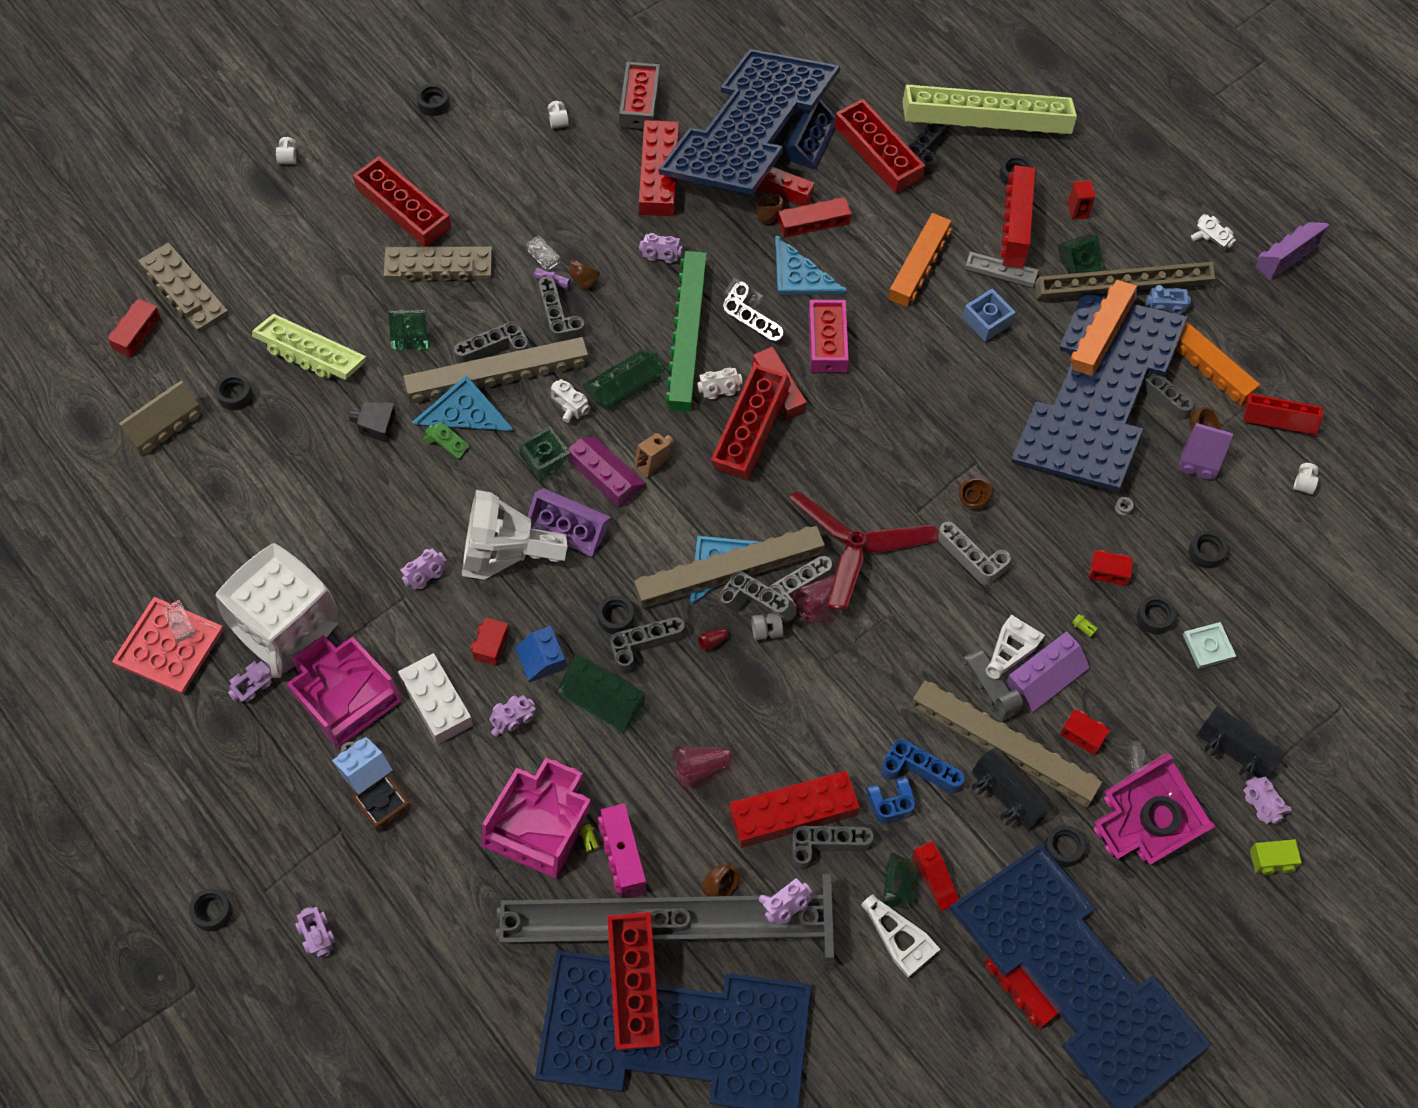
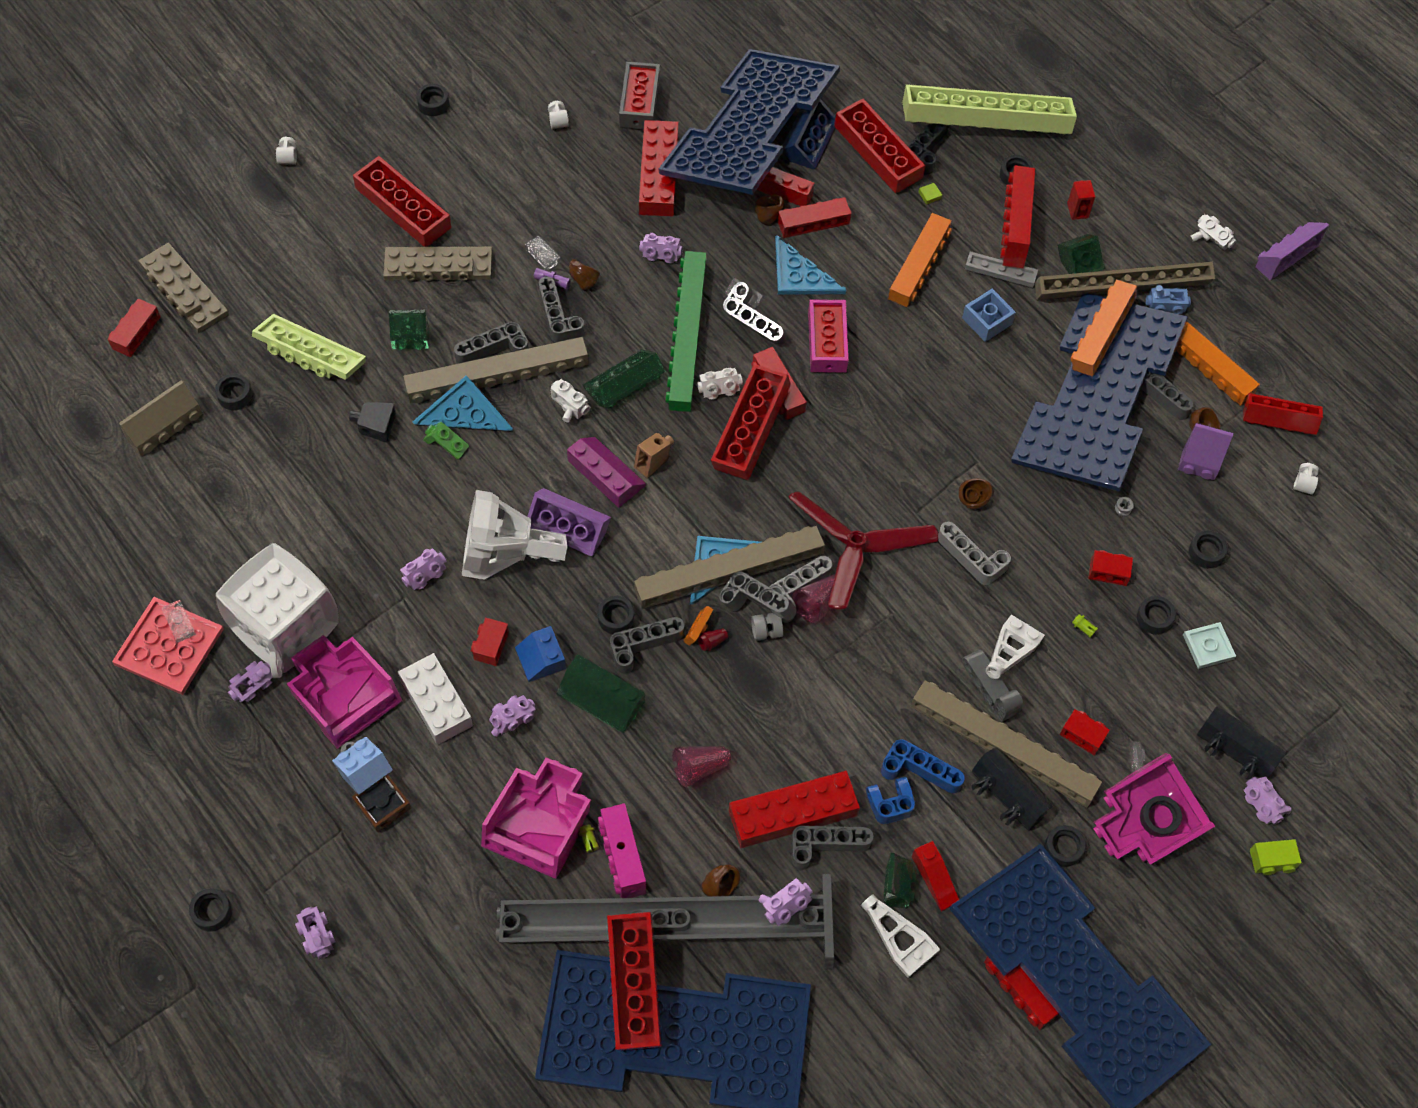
clear green slope [518,426,571,482] -> none
medium lavender slope [1005,631,1090,713] -> none
none -> orange plate [683,606,713,645]
none -> lime tile [918,183,942,205]

